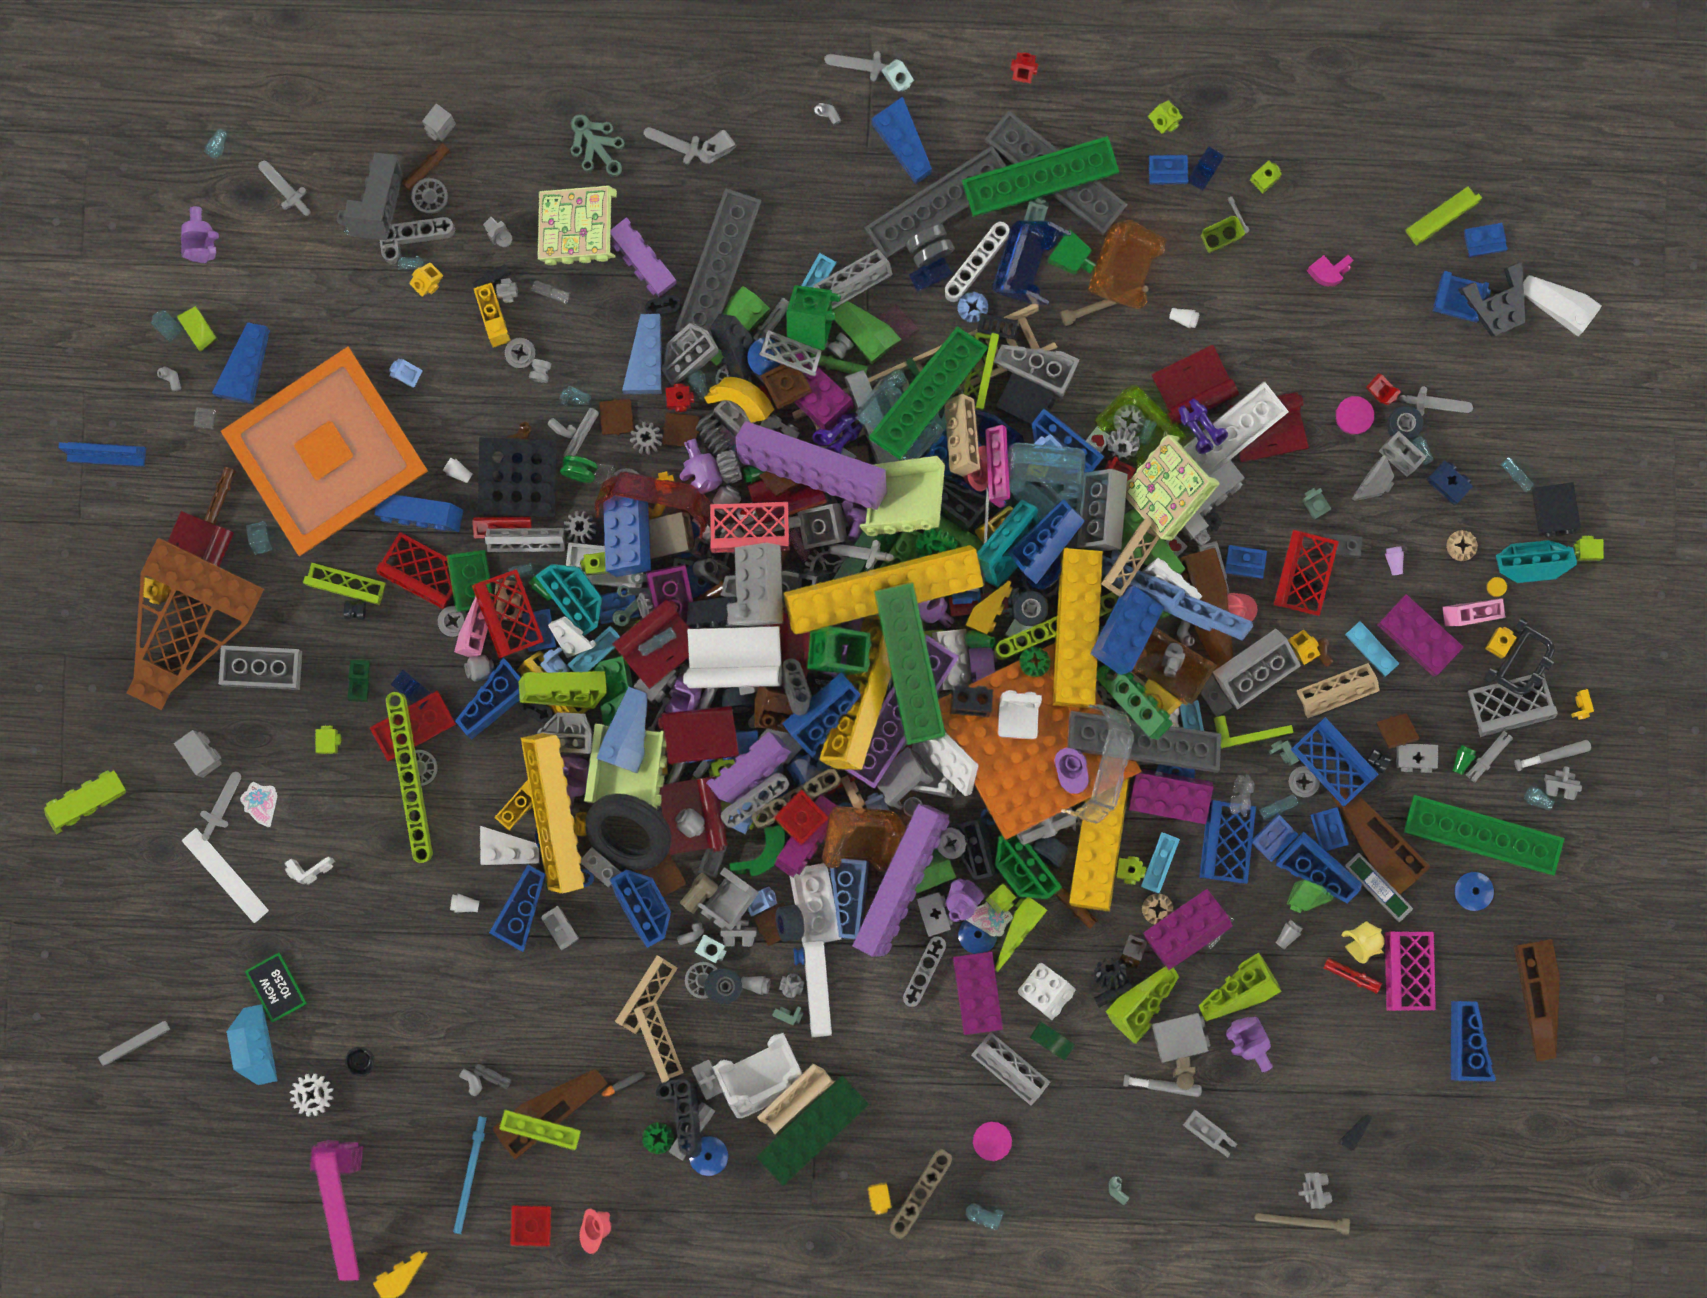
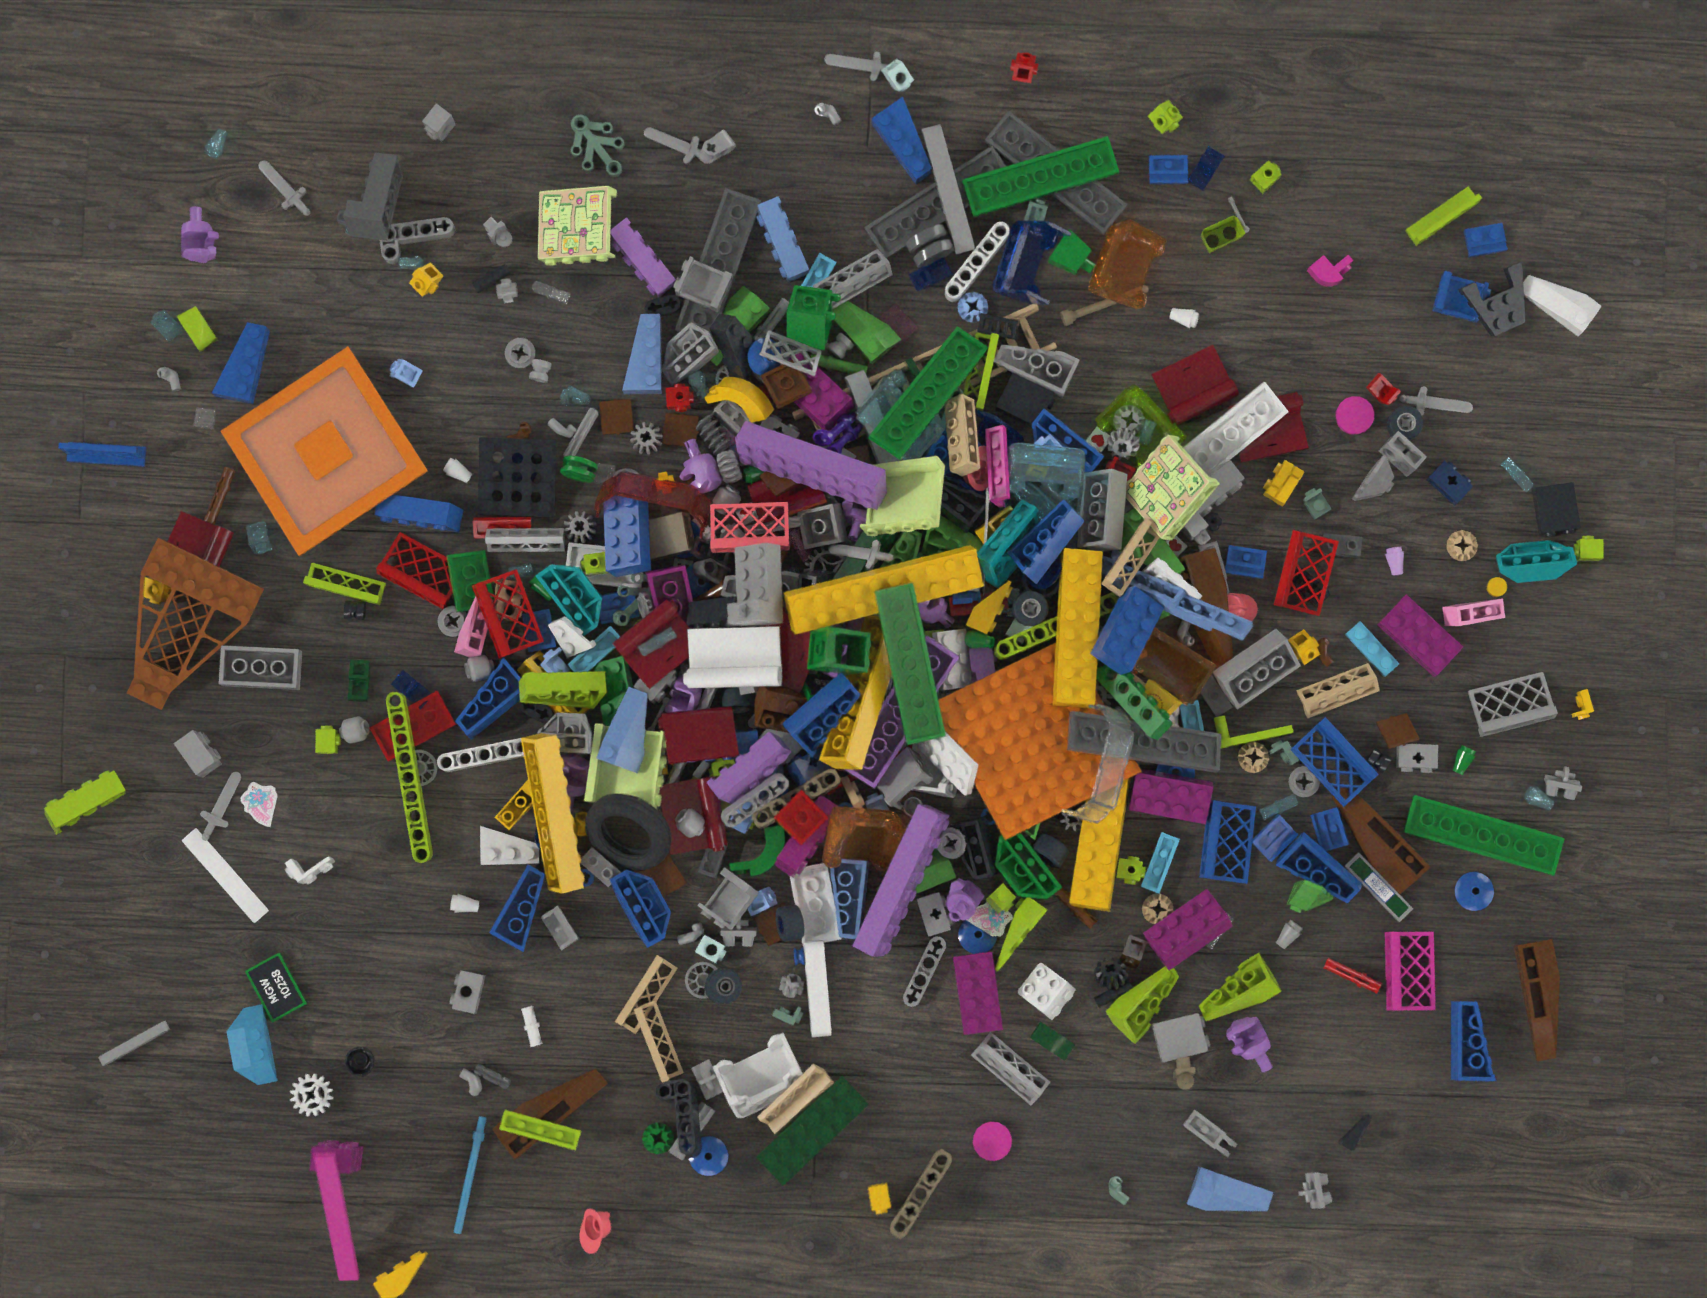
reddish brown pin [401,143,451,191] -> none
light grey wheel [412,178,448,214] -> none
yellow slope [474,283,511,347] -> none
red tile [511,1205,552,1246] -> none
dark grey piece [601,1072,645,1096] -> none
yellow arm [648,498,668,520] -> none
dark tan piece [680,873,718,914] -> none
light grey cone [741,976,770,995] -> none
dark grey beam [782,659,811,715] -> none
green gear [916,528,958,558] -> none
black brick [950,684,993,717] -> none
clear light blue leg [966,1203,1004,1230] -> none
white bracket [998,691,1041,739] -> none
light grey piece [1017,808,1076,845] -> none
green gear [1019,646,1051,677] -> none
medium lavender piece [1055,748,1088,793] -> none
light grey piece [1123,1075,1202,1097] -> none
light grey hips [1161,643,1185,678] -> none
dark purple piece [1178,398,1228,454] -> none
clear hinge [1229,774,1254,817] -> none
dark tan piece [1254,1213,1350,1234] -> none
light yellow helmet [1342,921,1384,963] -> none
clear light blue cone [1411,435,1434,465] -> none
light grey pin [1466,731,1513,782] -> none
black bar [1484,617,1555,695] -> none
yellow brick [1485,627,1516,659] -> none
light grey piece [1515,740,1591,771] -> none
none -> light grey head [339,716,370,744]
none -> white beam [437,738,524,772]
none -> light grey brick [450,970,485,1014]
none -> white pin [521,1006,543,1047]
none -> light grey panel [673,256,733,312]
none -> medium blue wedge [756,196,809,282]
none -> light grey beam [922,124,975,254]
none -> medium blue wedge [1187,1167,1273,1211]
none -> tan gear [1238,742,1269,773]
none -> yellow brick [1263,460,1304,507]

